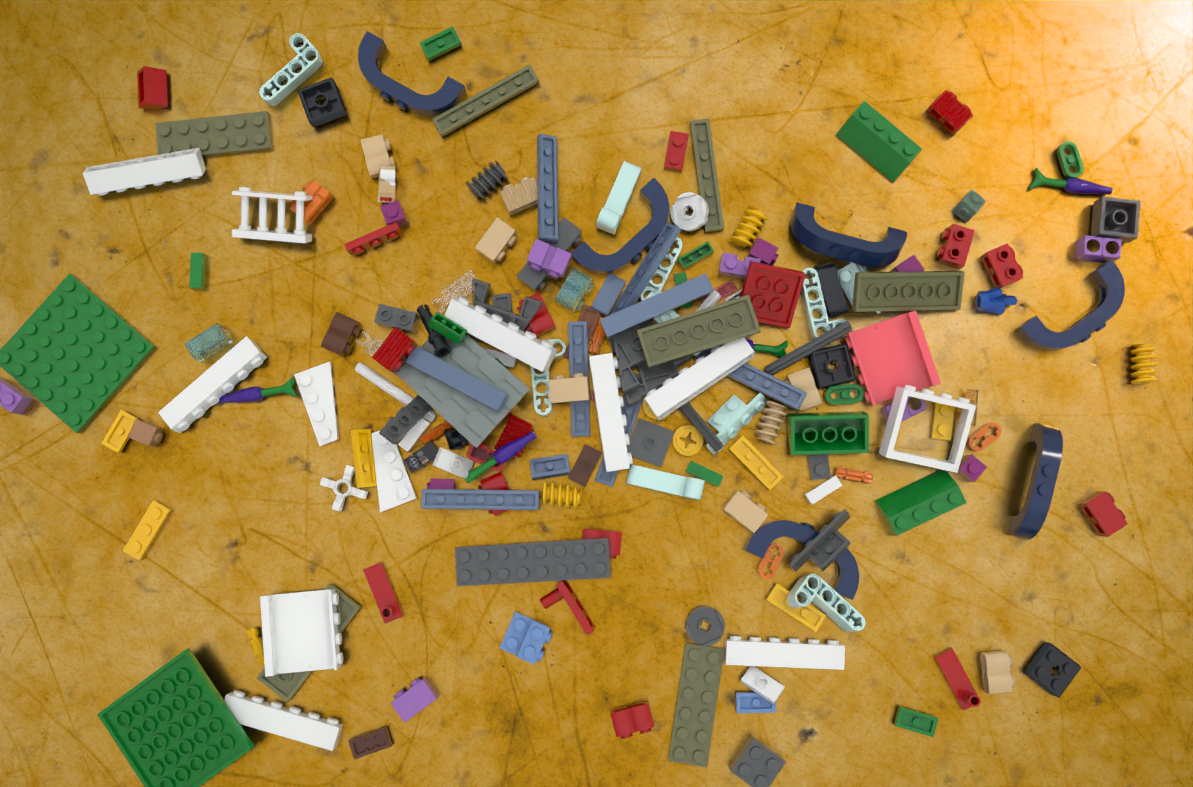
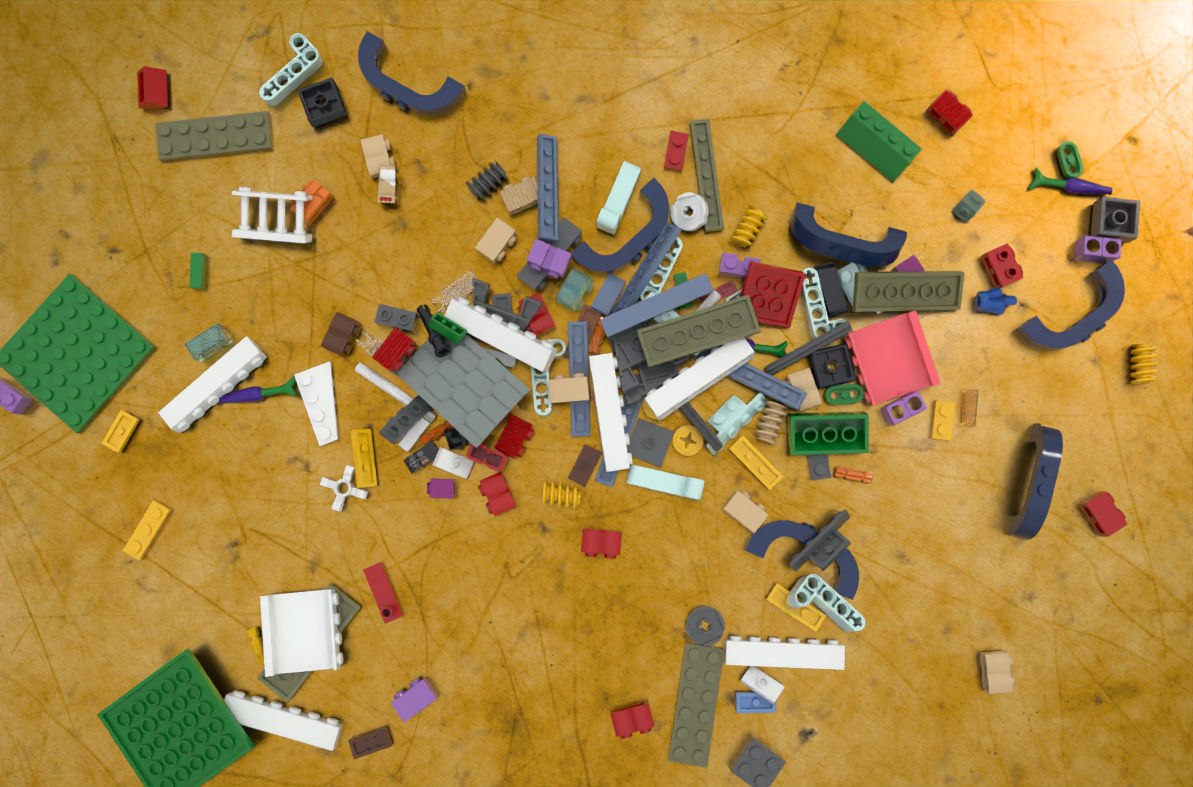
white brick [83,148,206,196] -> none
medium nougat brick [128,419,163,447] -> none
red plate [344,222,403,255] -> none
white wing [372,430,417,512] -> none
magenta brick [380,200,408,226] -> none
sand blue tile [406,346,509,413] -> none
green plate [419,26,462,61] -> none
sand blue tile [421,489,539,510] -> none
olive plate [432,64,539,137] -> none
dark grey plate [455,538,612,586] -> none
dark purple piece [465,431,537,483] -> none
medium blue plate [500,611,552,665] -> none
sand blue plate [529,454,571,480] -> none
red piece [540,580,596,635] -> none
green piece [677,241,714,271] -> none
green piece [685,461,724,487] -> none
magenta brick [748,237,779,265] -> none
orange beam [757,543,784,579] -> none
white piece [804,475,842,505] -> none
green slope [874,469,967,536] -> none
white window [879,385,976,473] -> none
green plate [894,706,938,737] -> none
red piece [934,648,981,711] -> none
red brick [937,224,975,270] -> none
magenta brick [958,454,987,482] -> none
orange beam [966,422,1001,452] -> none
black brick [1024,642,1081,698] -> none

